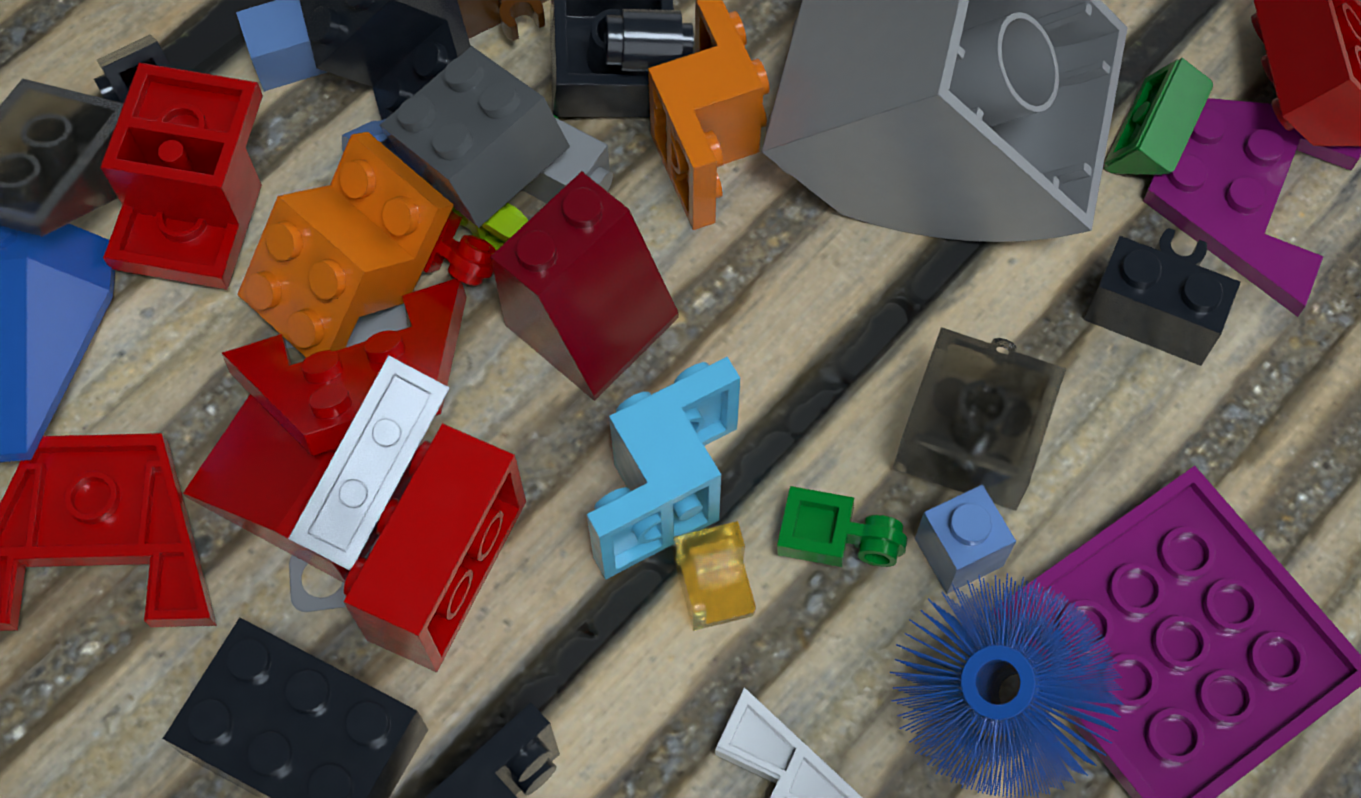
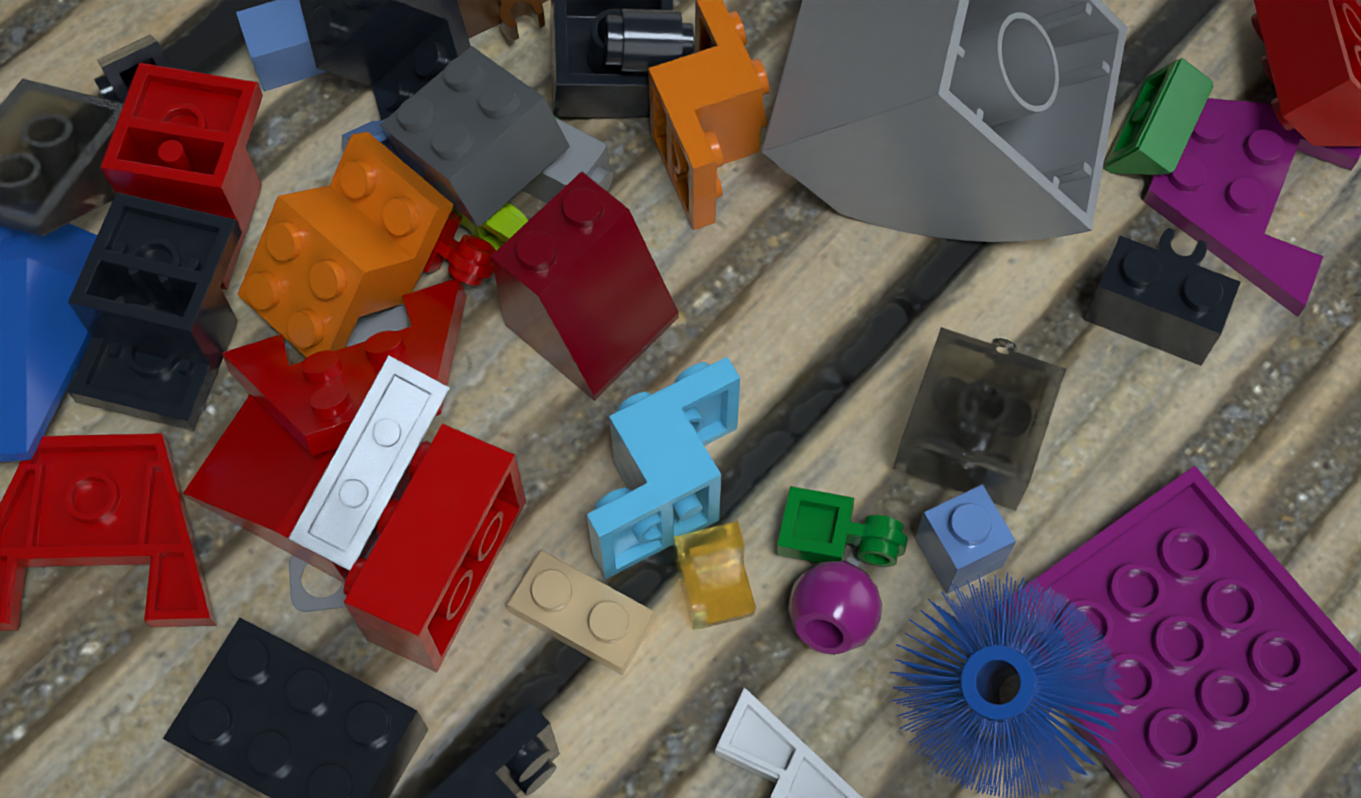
none -> black bracket [68,192,242,431]
none -> tan plate [507,550,656,676]
none -> magenta piece [788,561,883,655]

